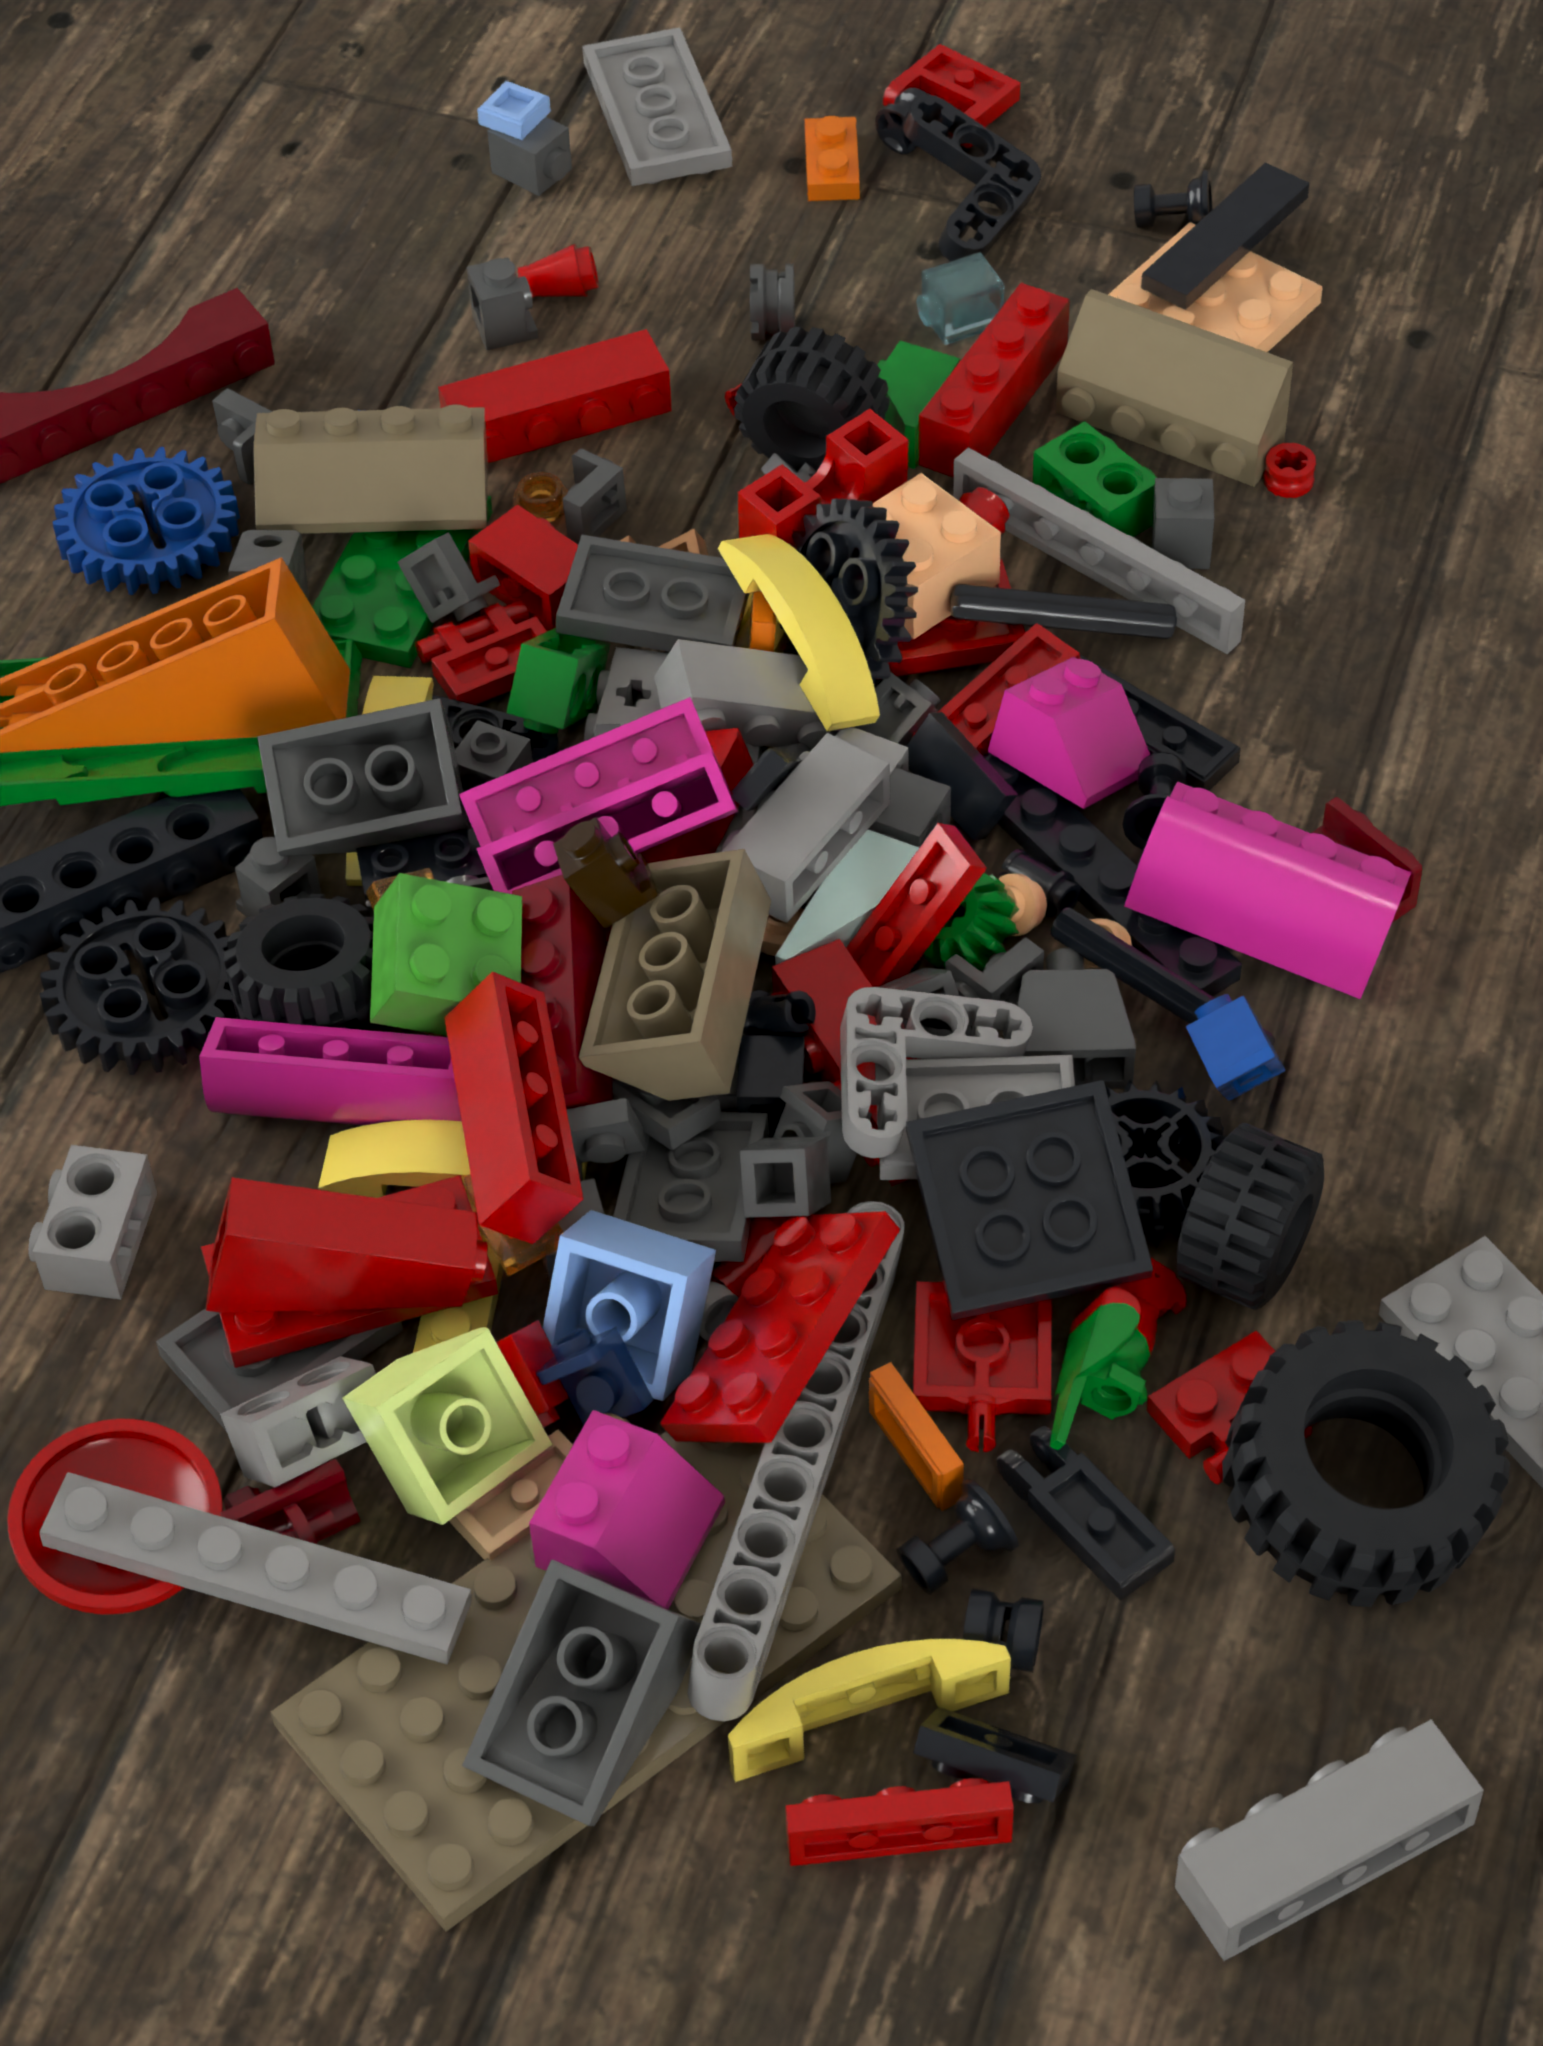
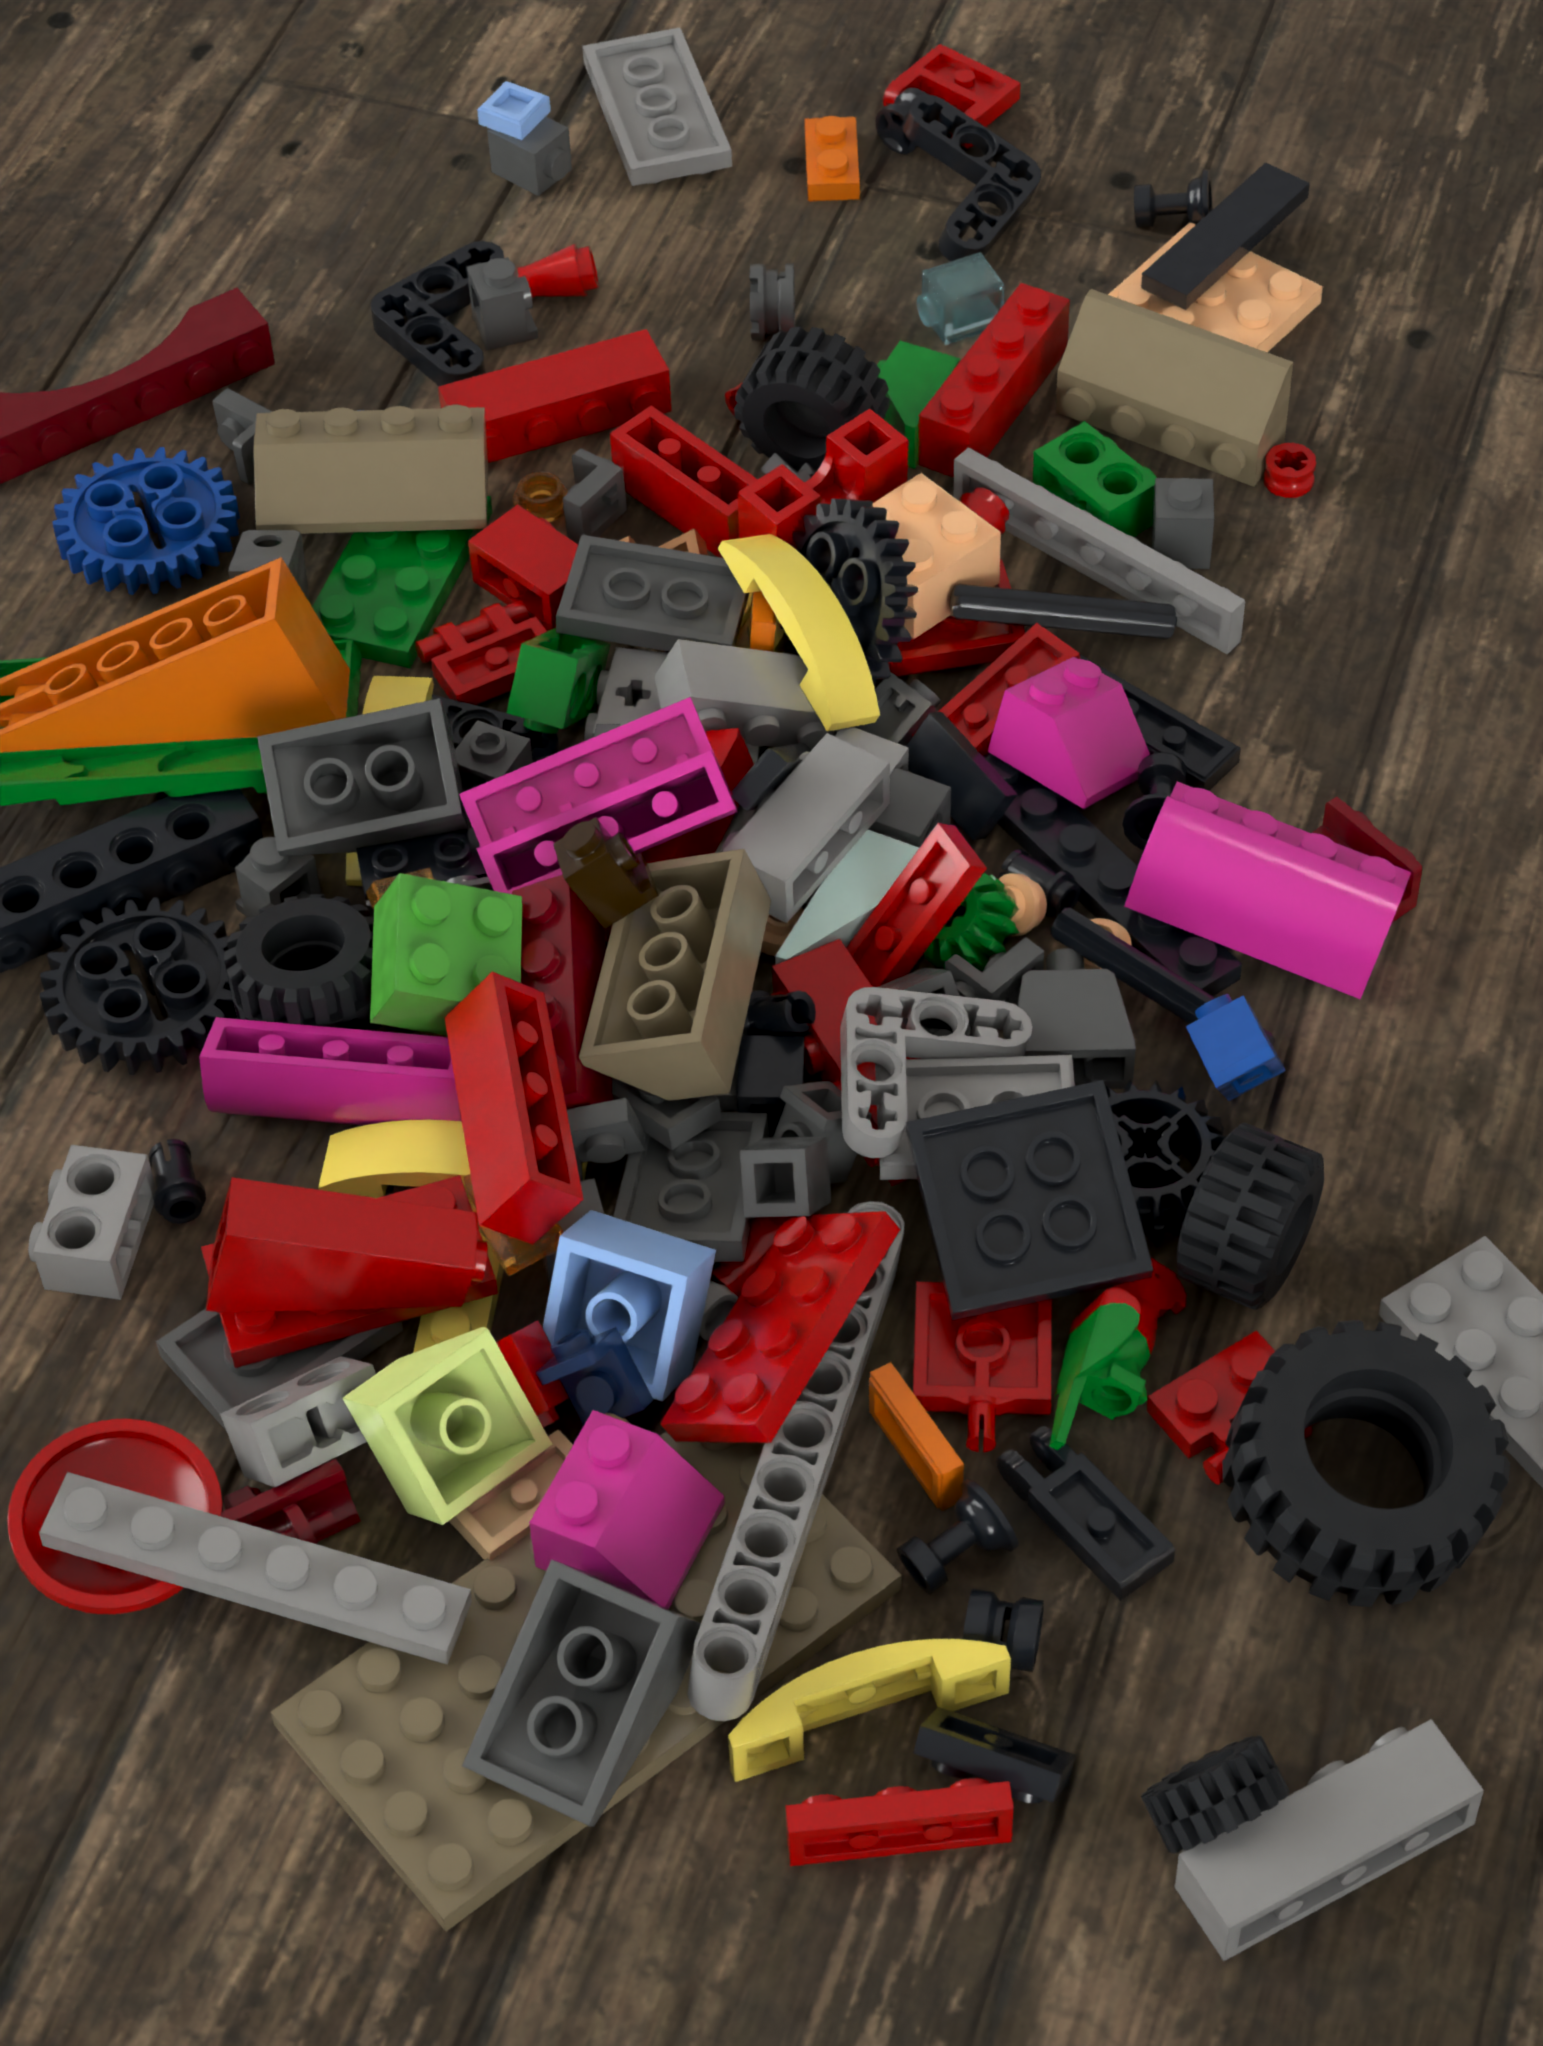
dark grey bracket [397,532,501,623] -> none
none -> black pin [148,1139,206,1224]
none -> black beam [371,241,504,386]
none -> red brick [610,406,758,558]
none -> black tyre [1141,1735,1290,1853]

